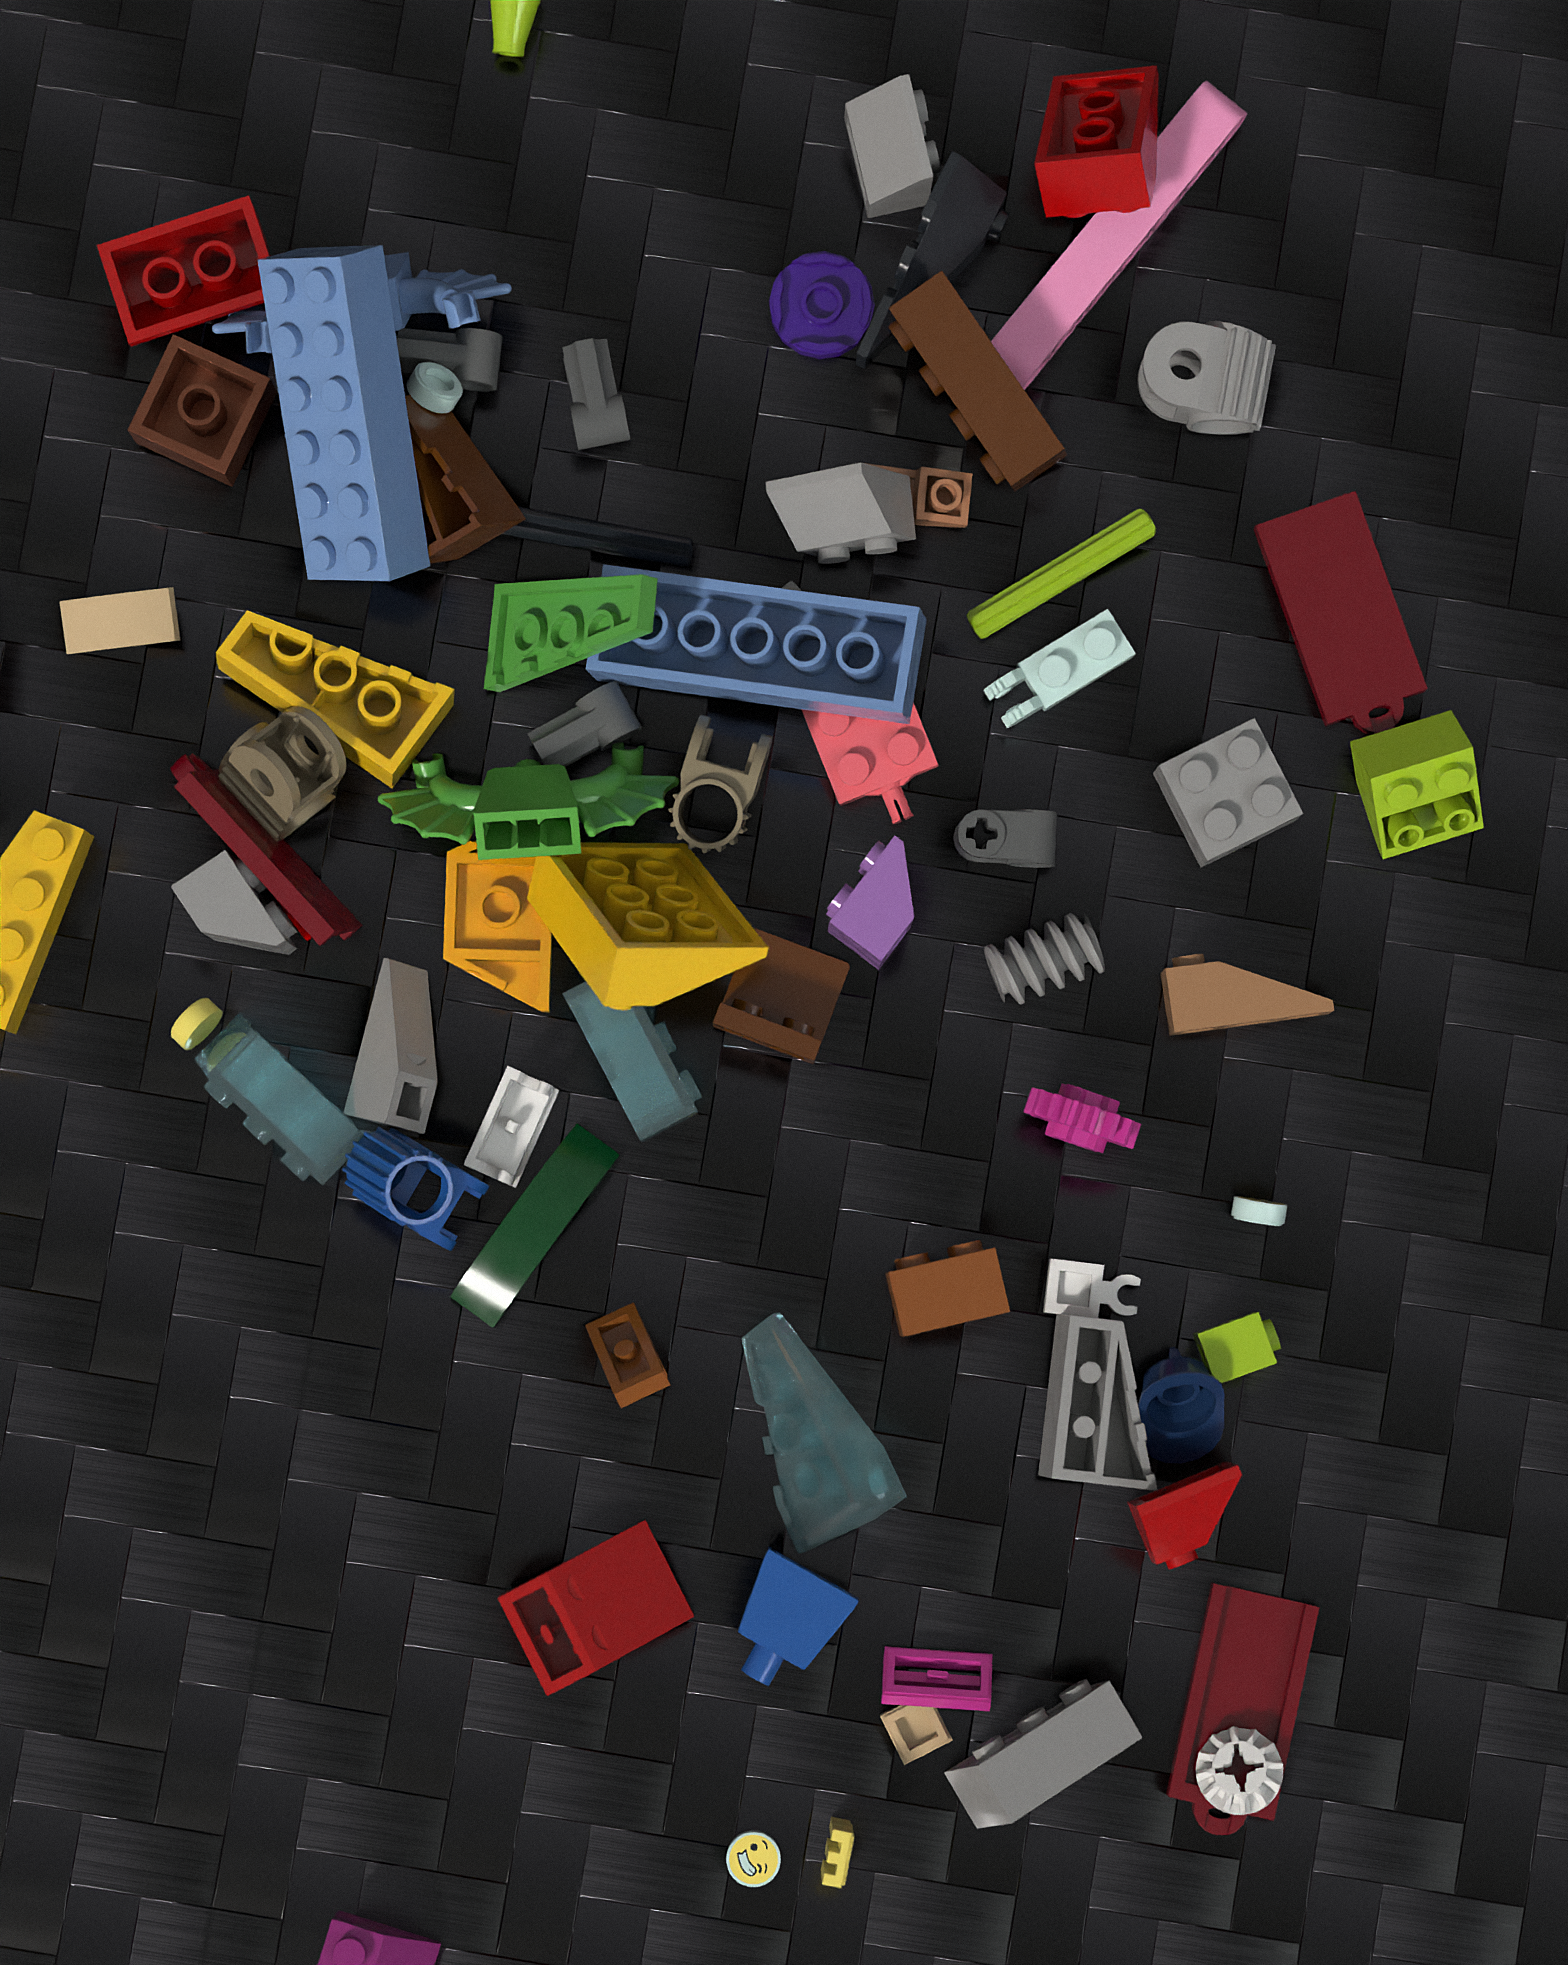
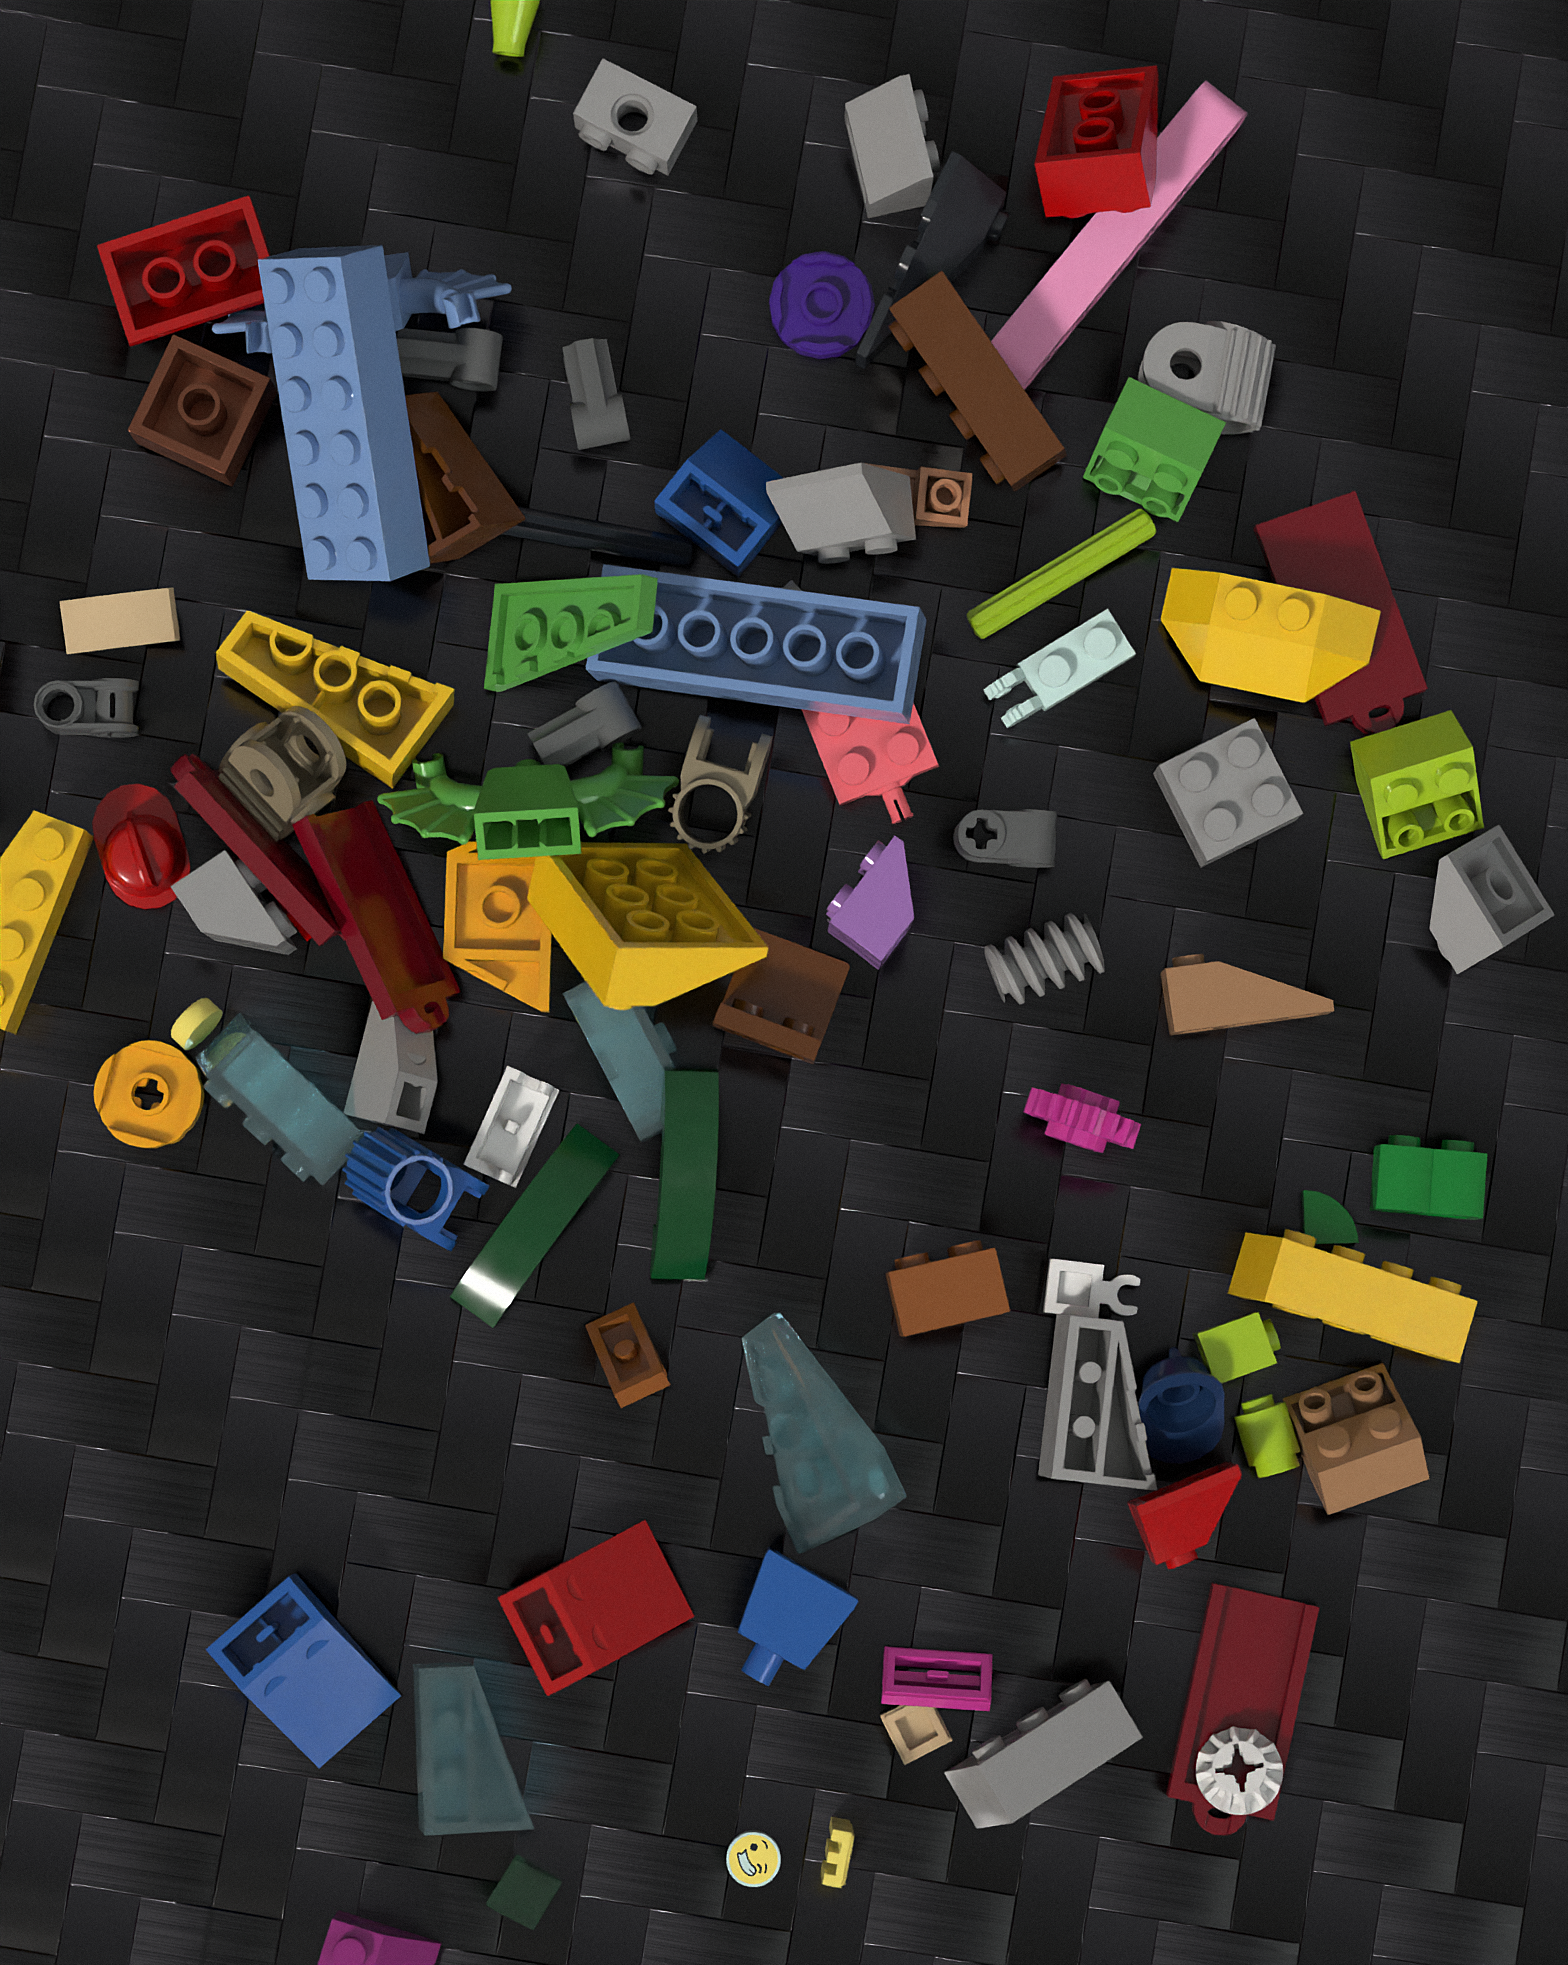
light aqua tile [407,362,463,413] -> none
light aqua tile [1231,1196,1287,1226] -> none
none -> dark grey piece [33,678,139,738]
none -> red piece [92,784,191,909]
none -> light orange plate [94,1040,204,1148]
none -> blue slope [206,1573,402,1768]
none -> dark red piece [292,800,461,1034]
none -> clear light blue wedge [413,1662,534,1836]
none -> clear green slope [486,1854,562,1930]
none -> light grey brick [573,58,697,175]
none -> dark green slope [650,1068,719,1280]
none -> blue slope [654,429,783,578]
none -> bright green slope [1083,377,1226,522]
none -> yellow wedge [1160,568,1381,703]
none -> yellow wedge [1227,1229,1478,1363]
none -> lime brick [1234,1394,1301,1478]
none -> medium nougat slope [1282,1363,1429,1515]
none -> green tile [1301,1190,1359,1244]
none -> green brick [1370,1135,1487,1220]
none -> light grey slope [1429,825,1554,974]

